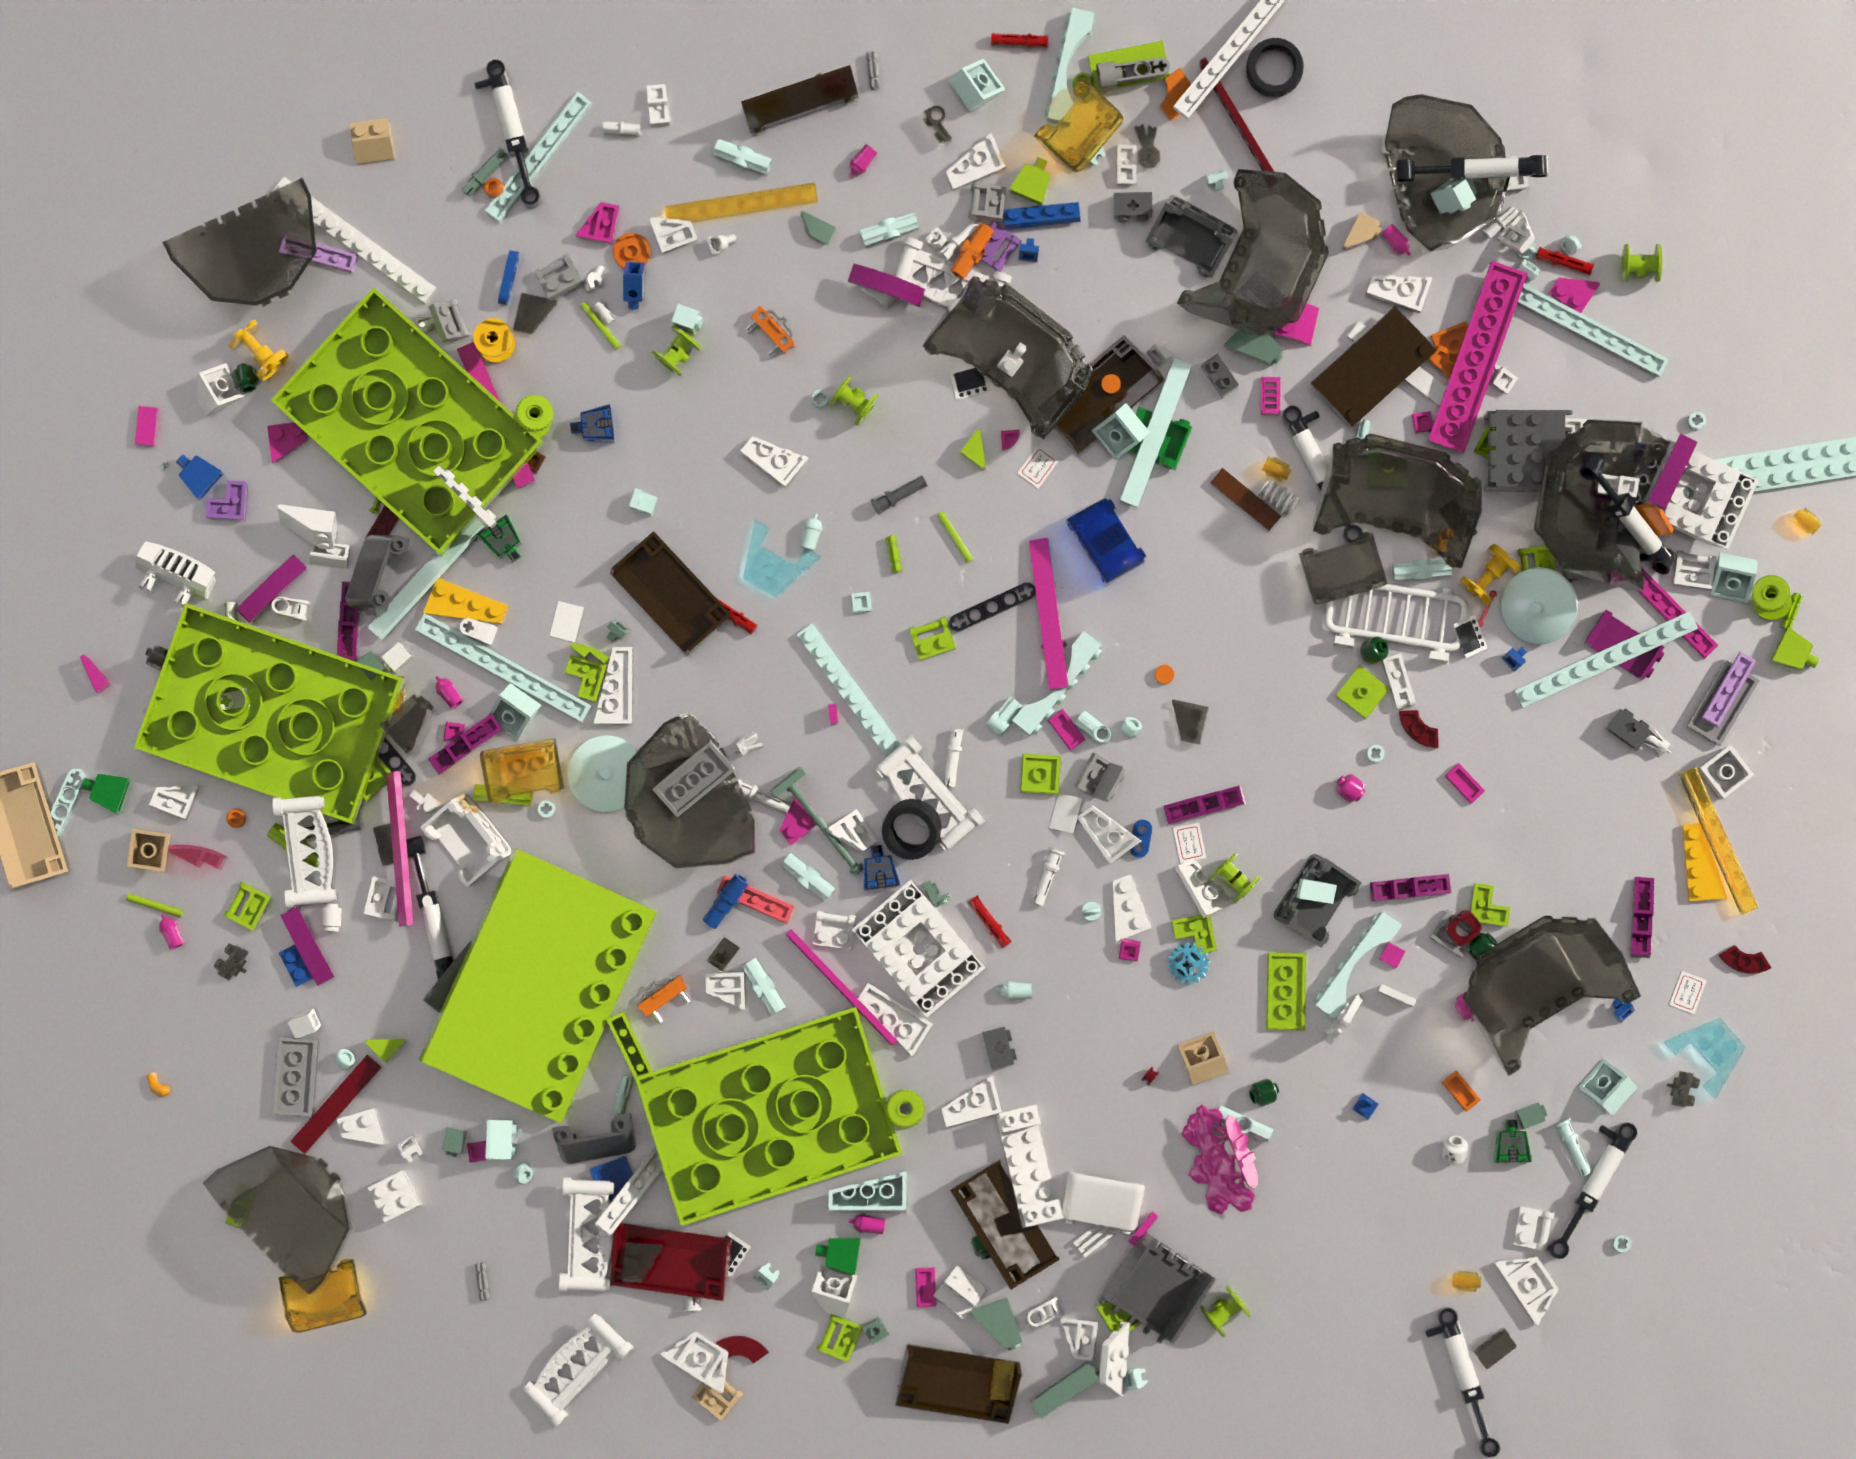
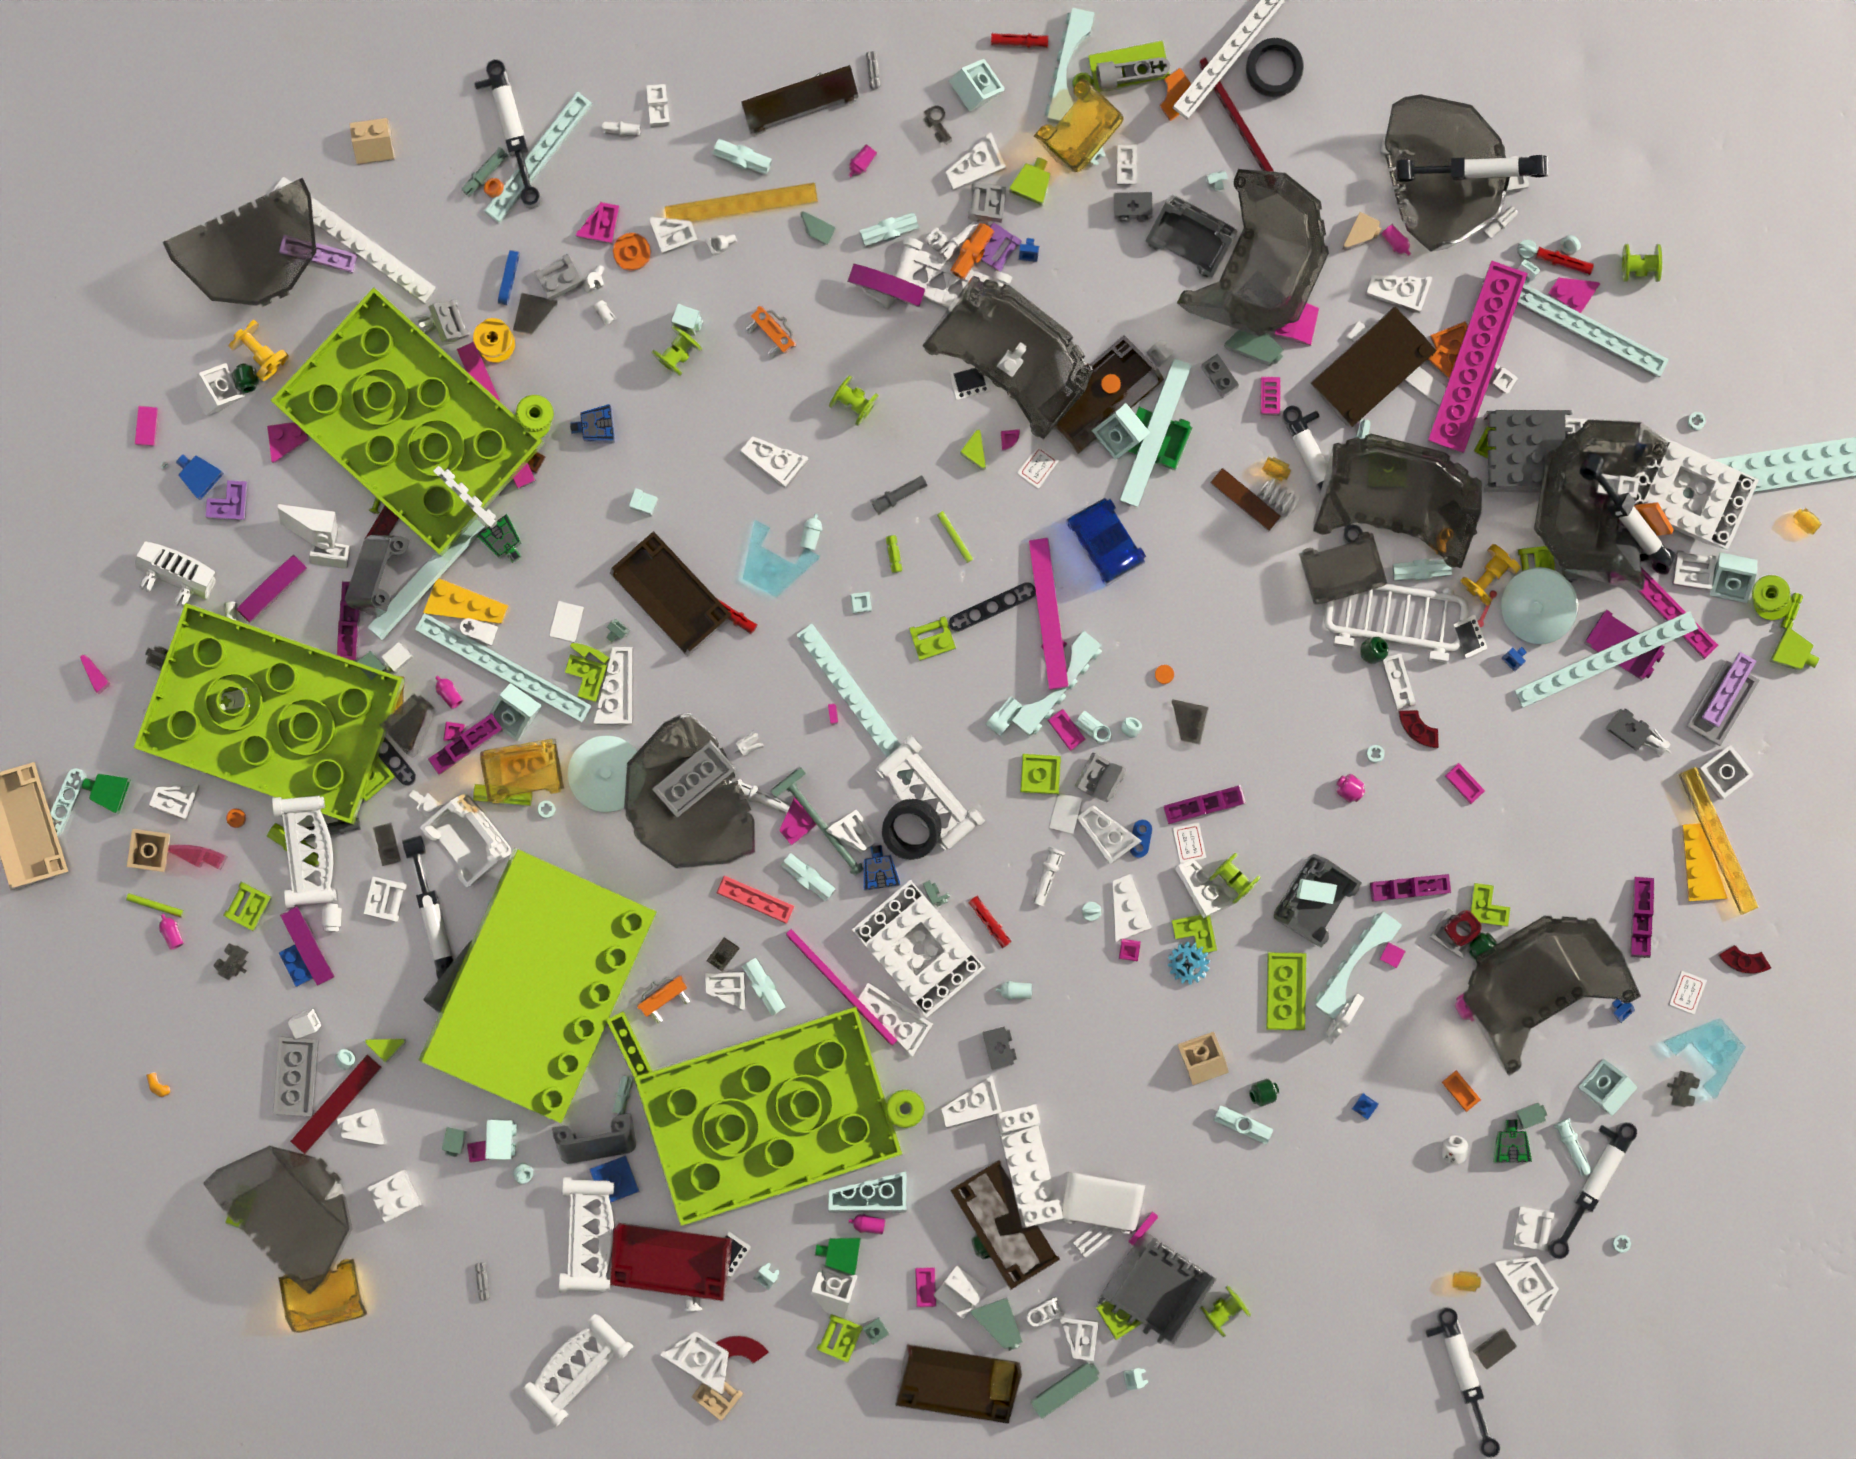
white piece [272,597,310,621] -> none
dark pink tile [386,771,413,927] -> none
white tile [397,1135,423,1162] -> none
lime bar [580,301,621,350] -> none
white plate [594,1147,662,1236] -> none
clear smoke wing [622,1243,663,1283] -> none
blue torso [623,262,645,310] -> none
blue piece [702,873,749,929] -> none
light aqua bush [812,390,829,408] -> none
white plate [813,910,856,950] -> none
white pin [943,728,963,787] -> none
blue plate [1003,202,1081,229] -> none
white wing [1099,1321,1130,1396] -> none
clear smoke piece [1134,124,1160,168] -> none
dark red bush [1141,1067,1159,1086] -> none
dark pink plant [1182,1104,1258,1214] -> none
lime plate [1336,665,1390,719] -> none
white tile [1377,984,1417,1007] -> none
dark pink tile [1412,411,1433,434] -> none
light aqua brick [1430,178,1477,214] -> none
white wing [1497,210,1535,254] -> none
magenta slope [1647,433,1698,511] -> none

